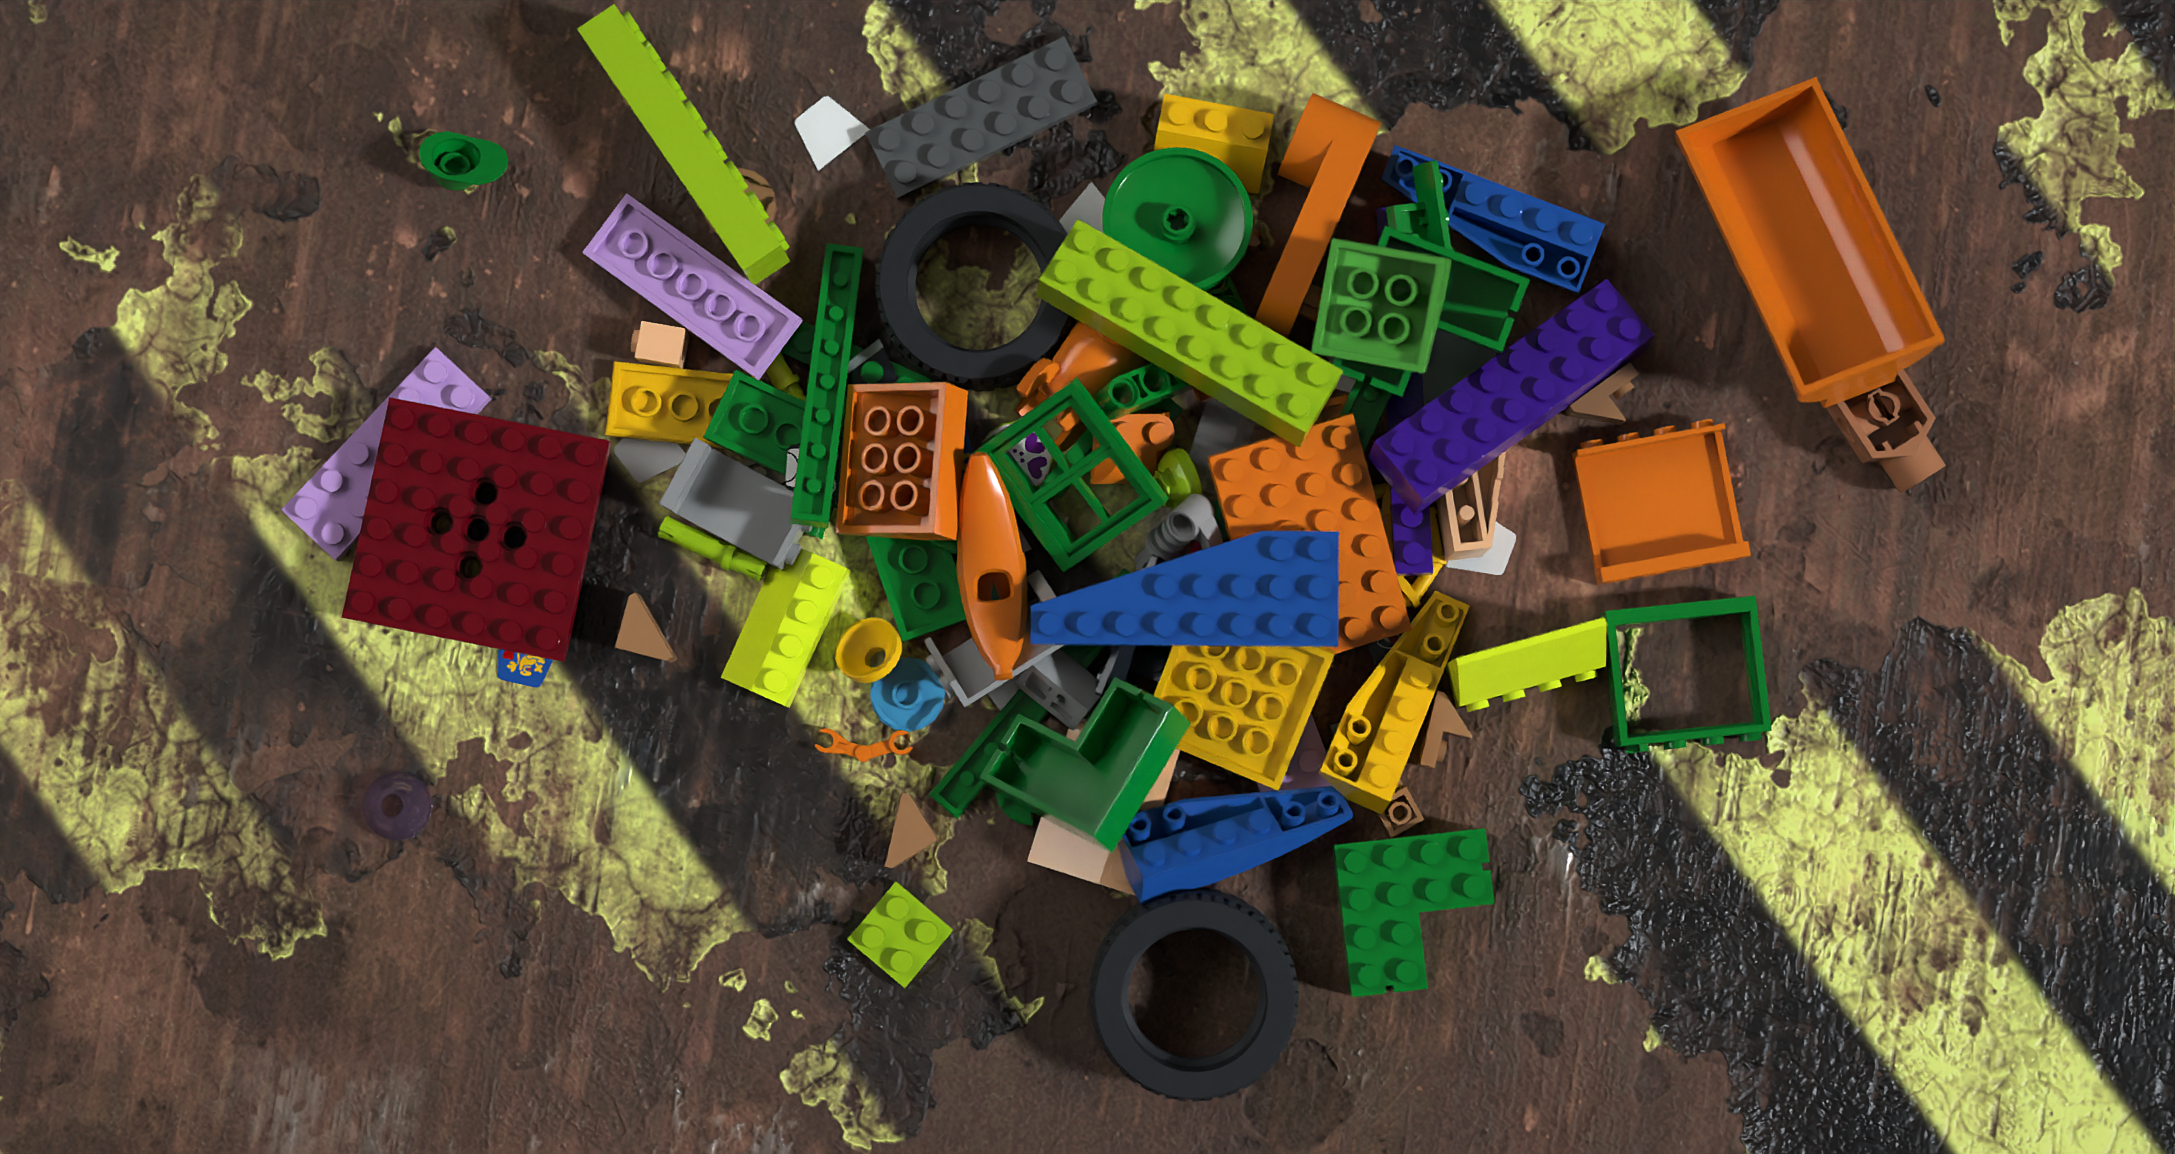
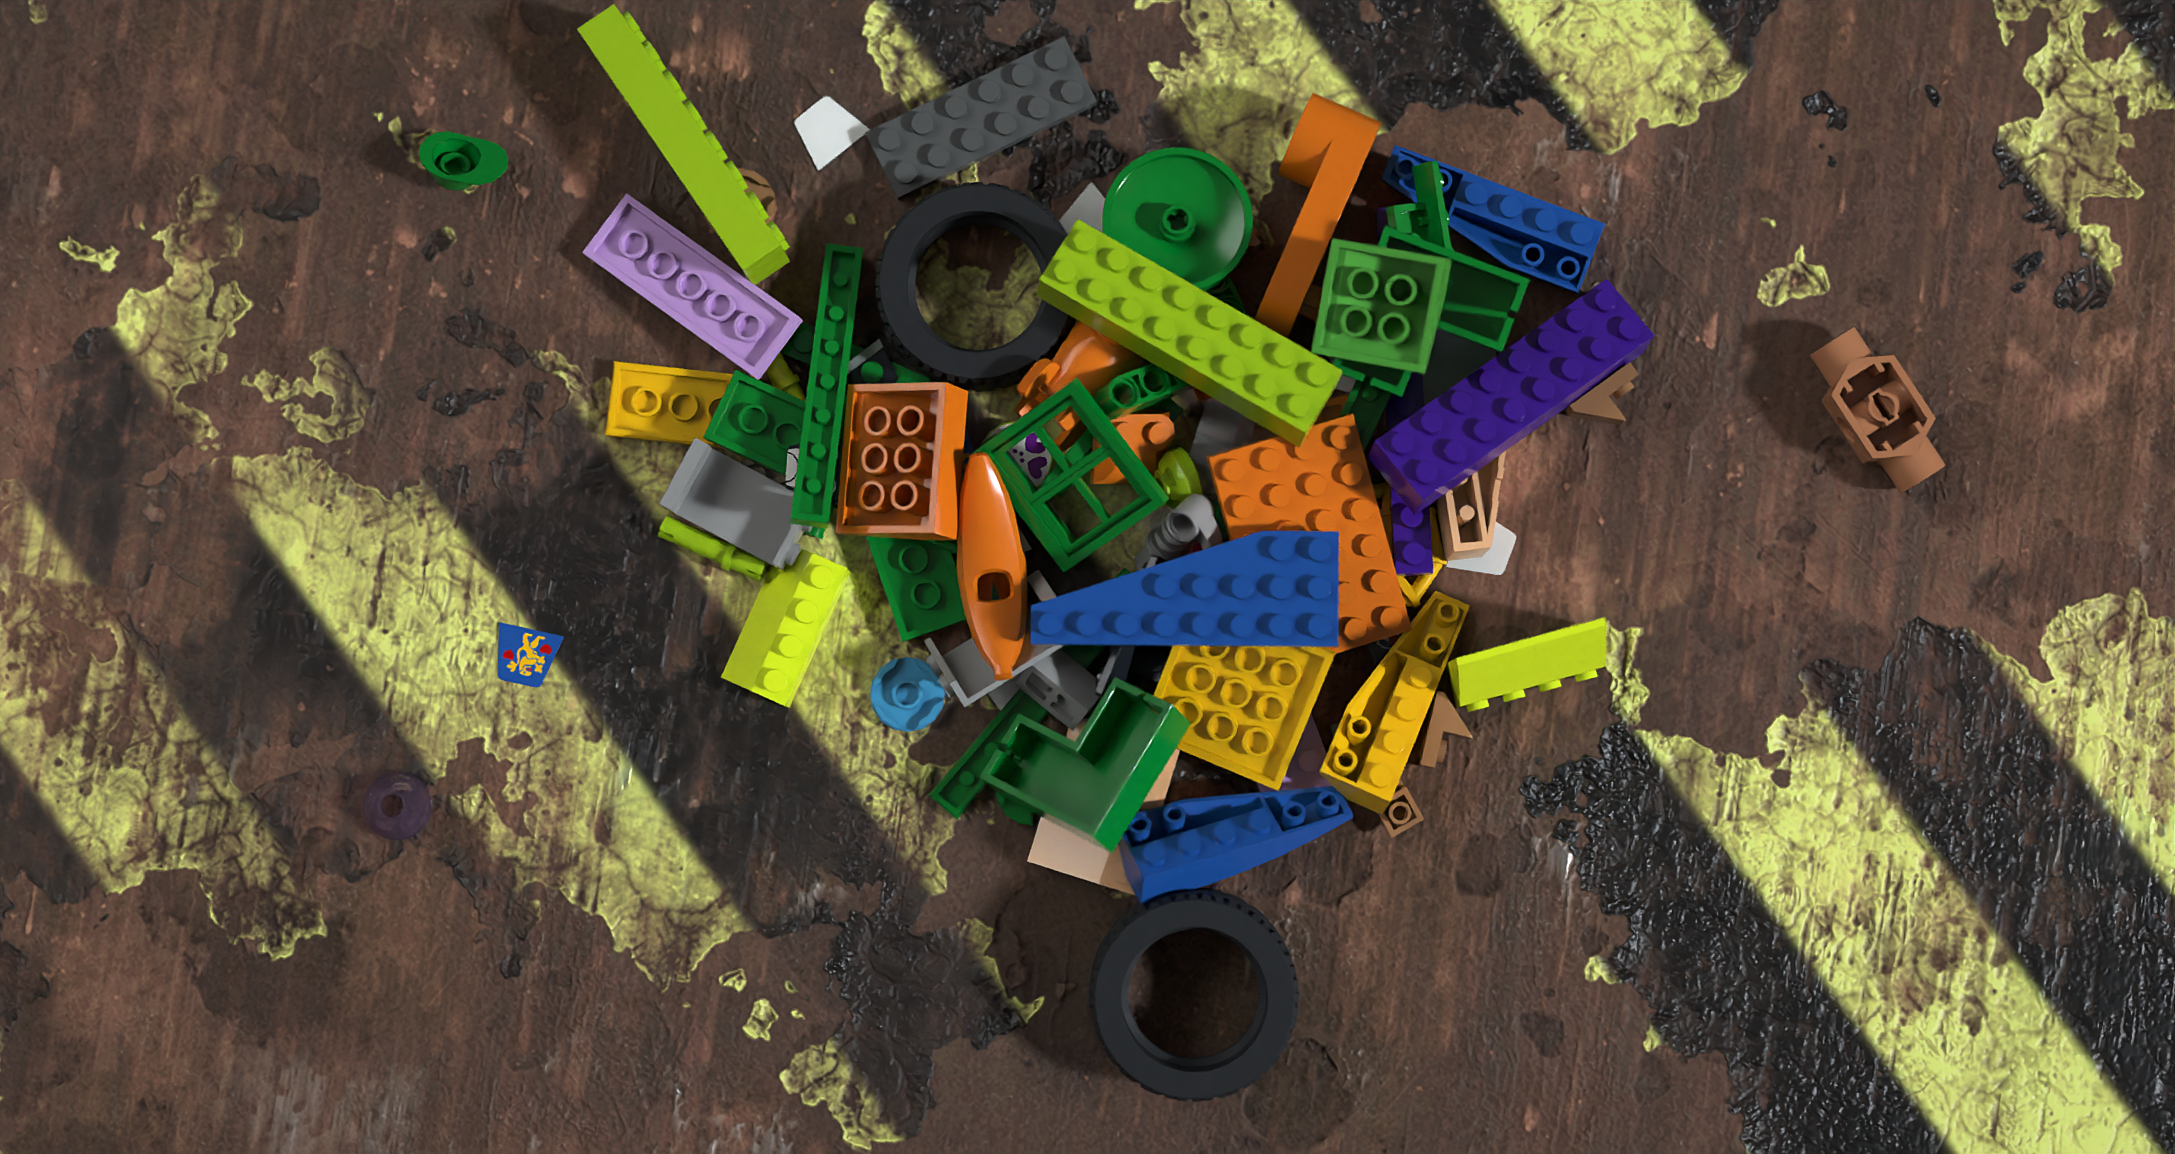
lavender plate [281,347,492,561] -> none
dark red plate [341,397,612,662] -> none
white sticker [614,438,686,482] -> none
medium nougat slope [615,592,677,663] -> none
light nougat brick [631,321,690,369] -> none
orange piece [815,728,913,762] -> none
yellow piece [835,617,902,683] -> none
lime plate [847,881,954,988] -> none
medium nougat slope [885,793,939,868] -> none
yellow slope [1154,93,1274,195] -> none
green piece [1331,828,1495,997] -> none
orange panel [1572,419,1751,585] -> none
green window [1600,596,1772,754] -> none
orange piece [1675,77,1945,409] -> none

